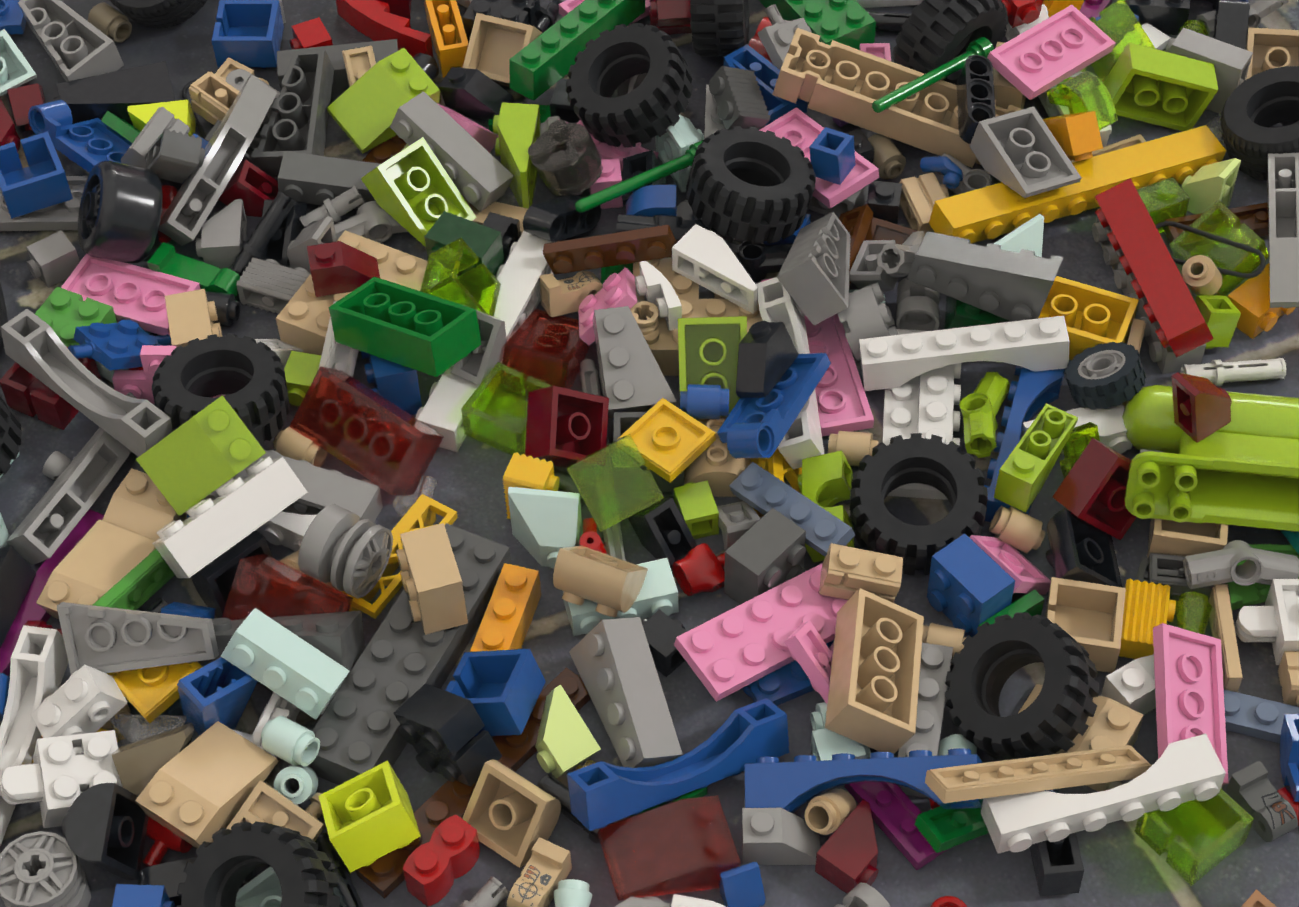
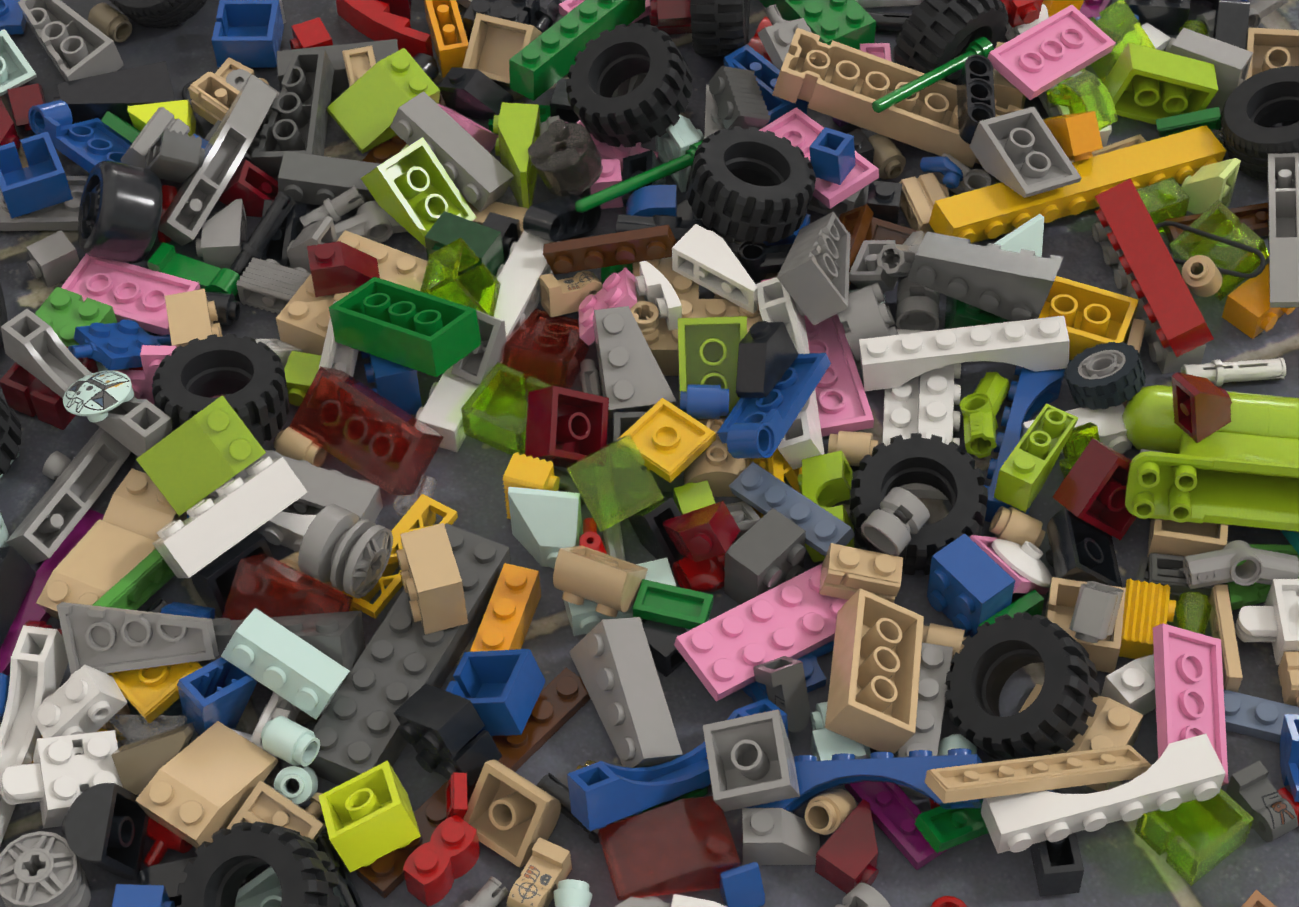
yellowish green slope [535,684,601,778] -> none
bright pink plate [784,620,834,703] -> none
lime brick [1195,295,1241,349] -> none
none -> light aqua dish [63,371,134,422]
none -> red tile [446,772,468,819]
none -> green tile [633,579,713,629]
none -> dark red slope [663,501,740,562]
none -> light grey slope [703,709,800,812]
none -> dark grey leg [753,656,810,732]
none -> light grey wheel [861,487,930,556]
none -> white dish [992,539,1052,588]
none -> light grey brick [1069,581,1124,643]
none -> green tile [1156,107,1222,138]

